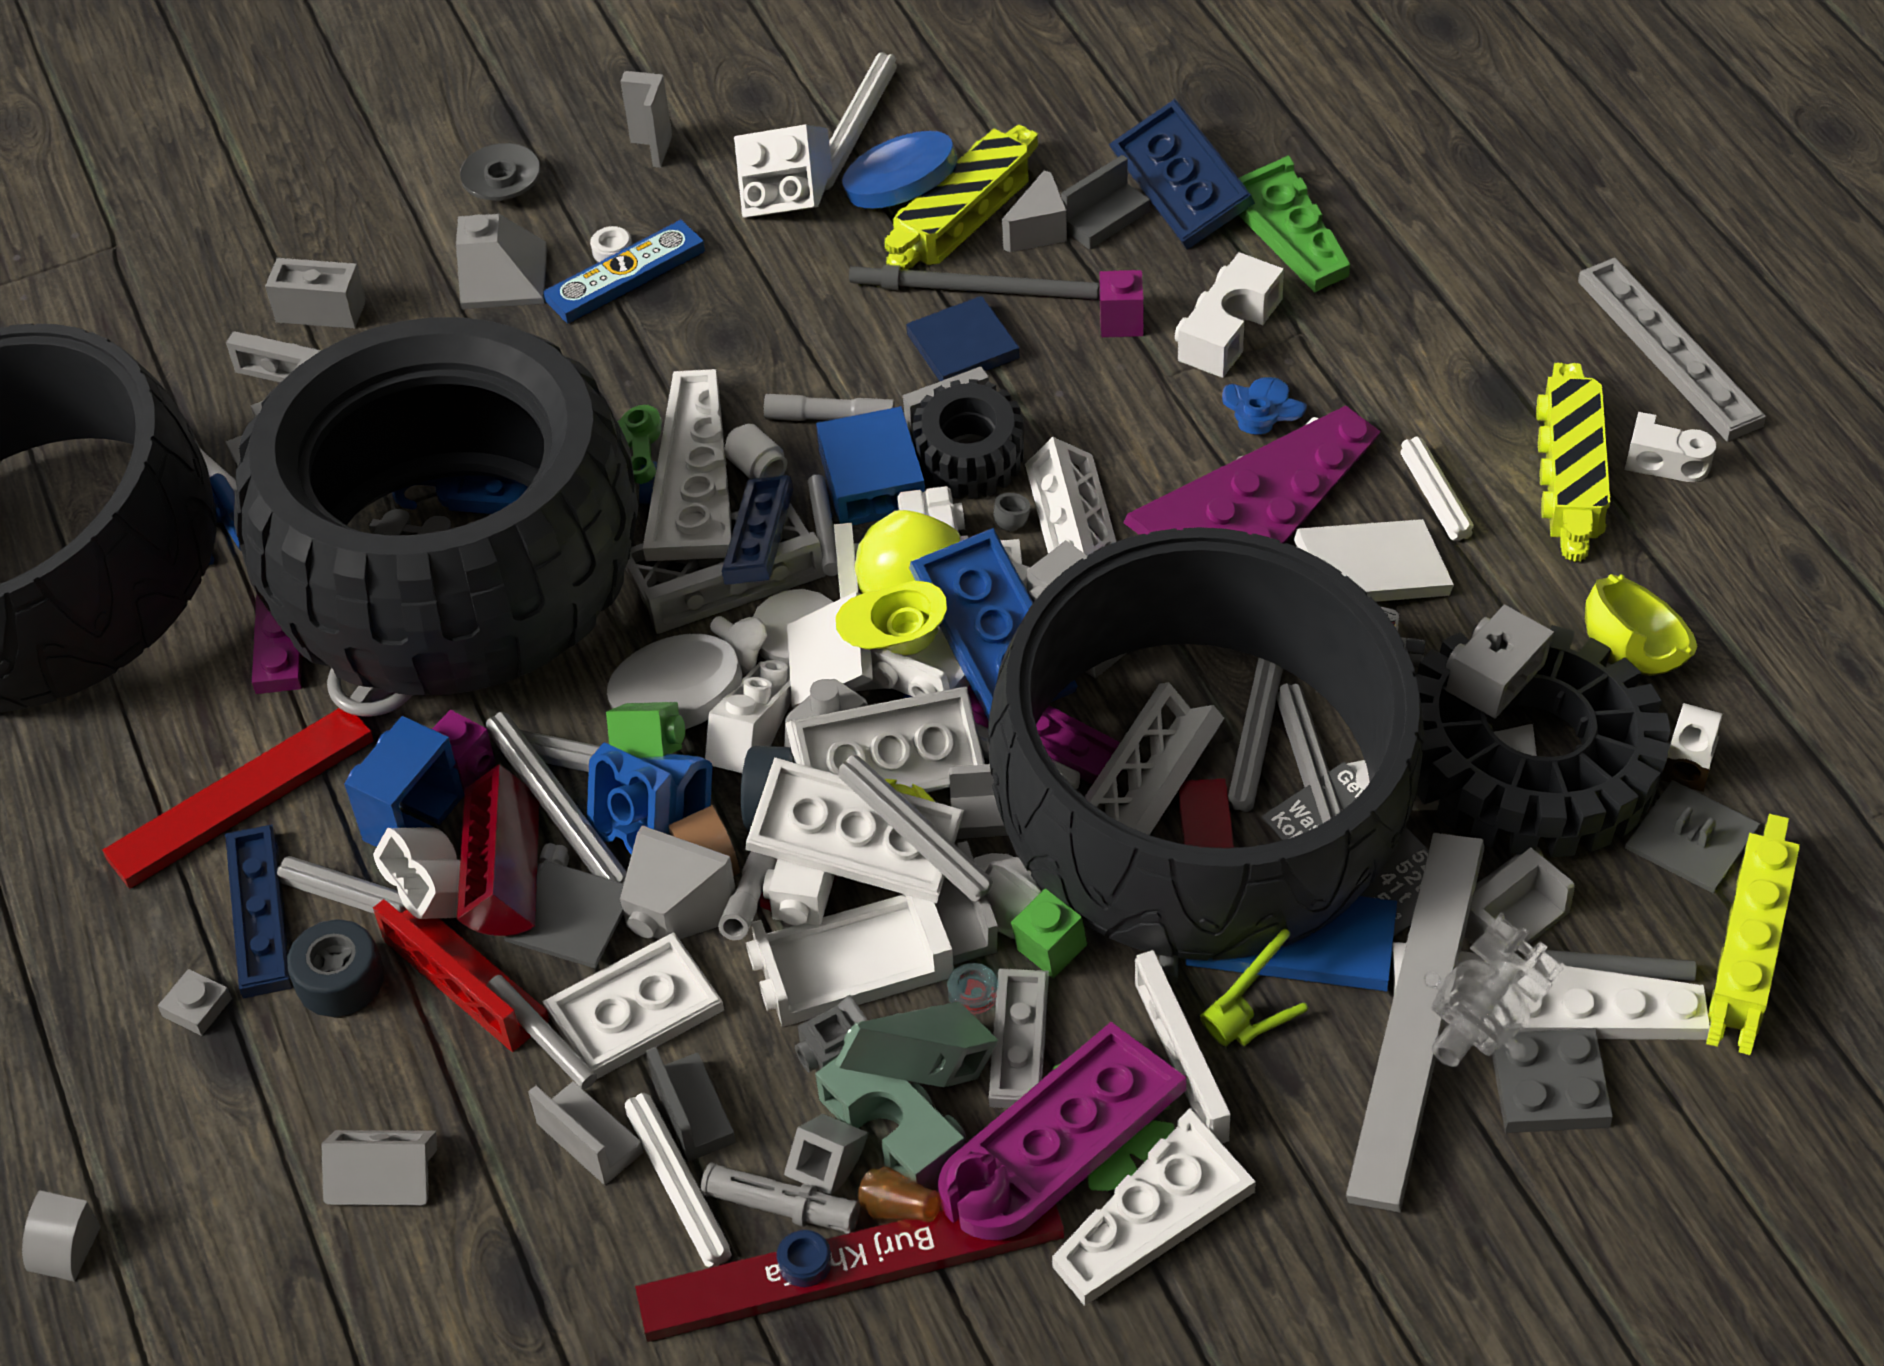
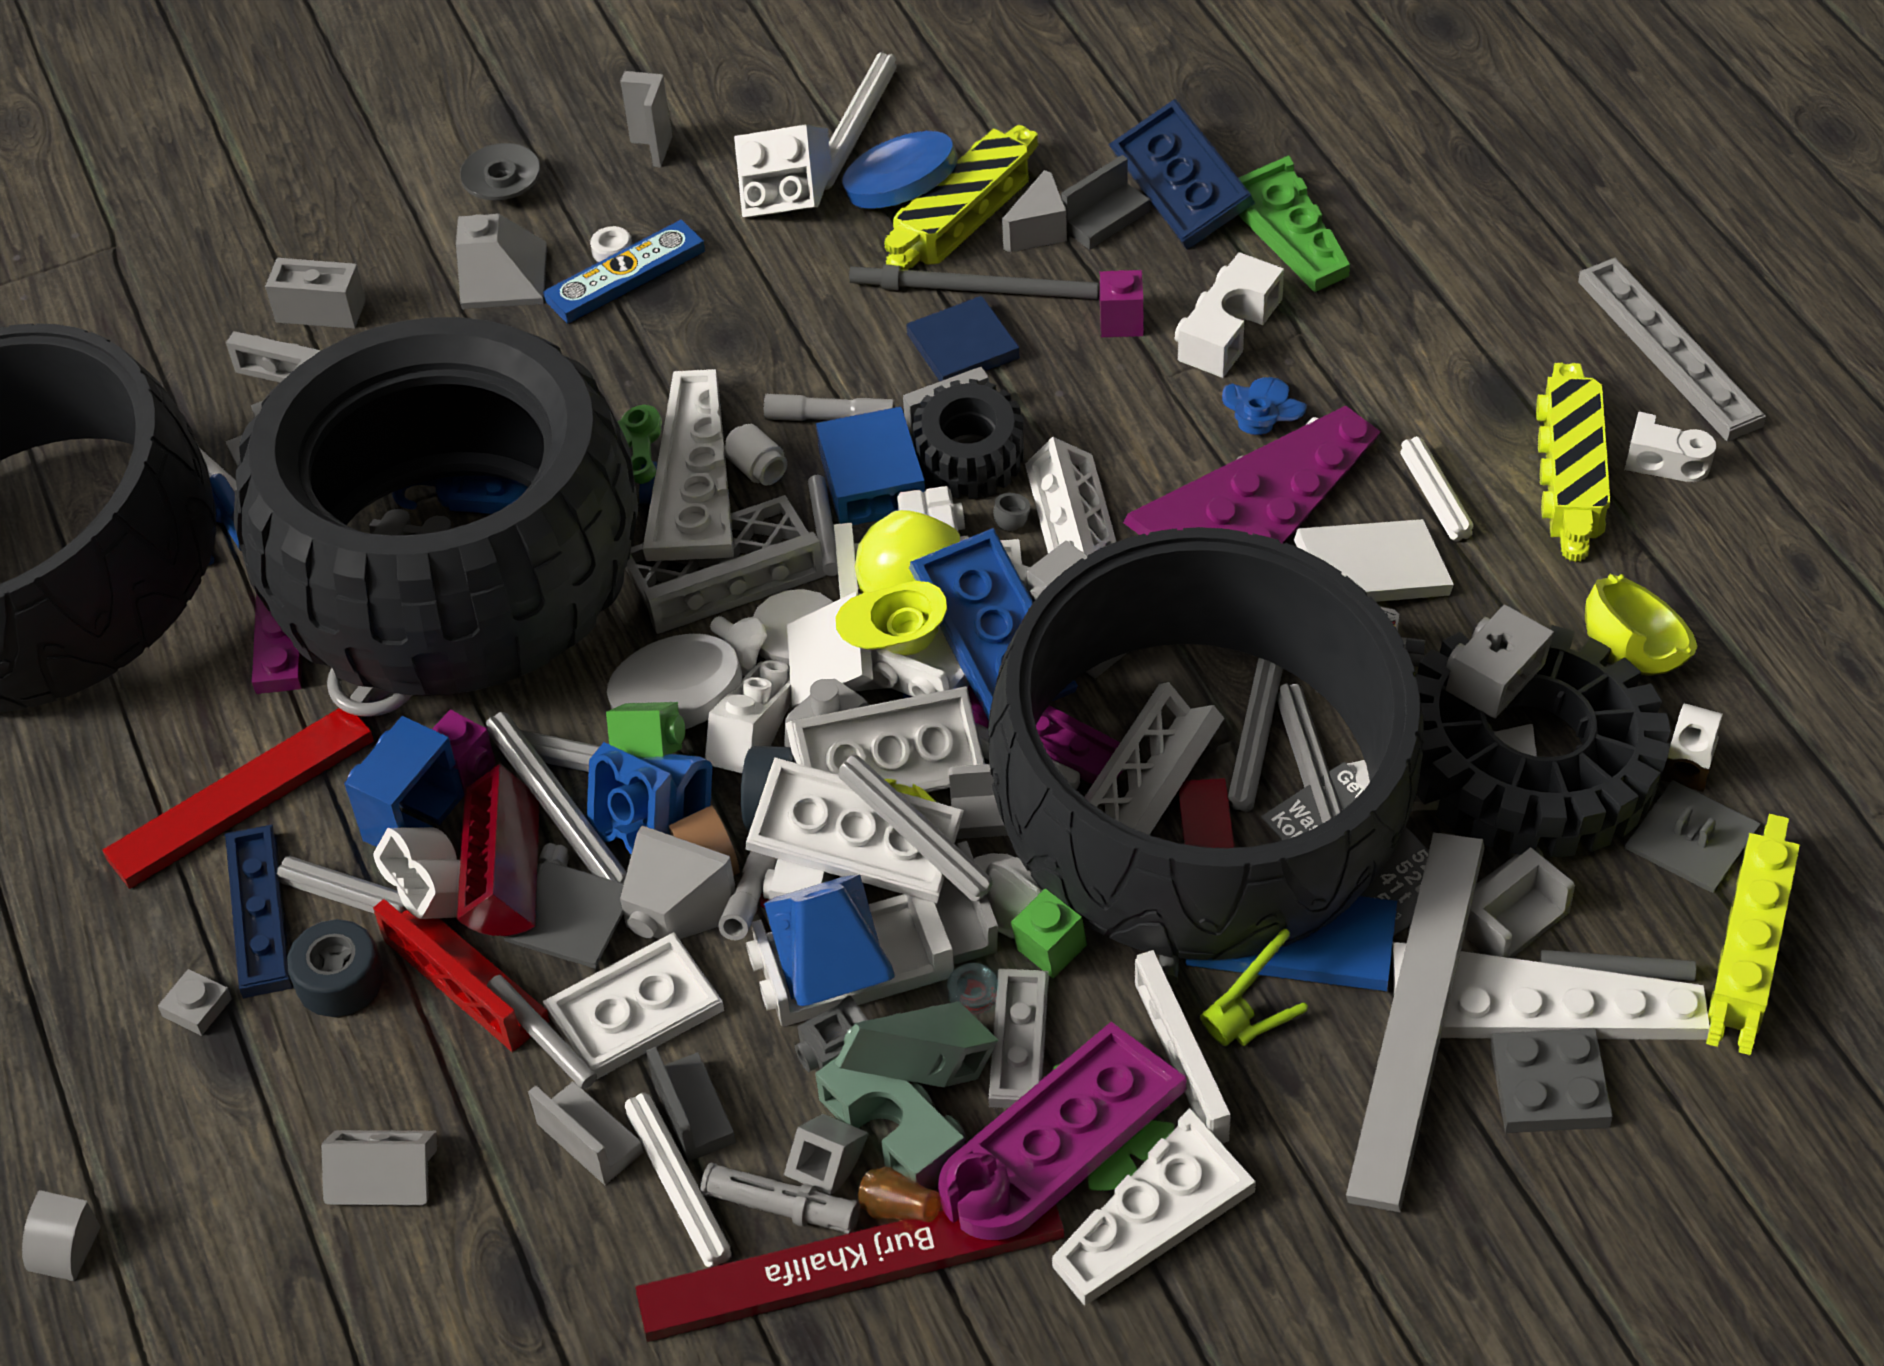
dark blue tile [721,475,794,585] -> none
dark blue tile [777,1230,832,1287] -> none
clear torso [1424,912,1566,1066] -> none
none -> blue piece [764,875,895,1006]

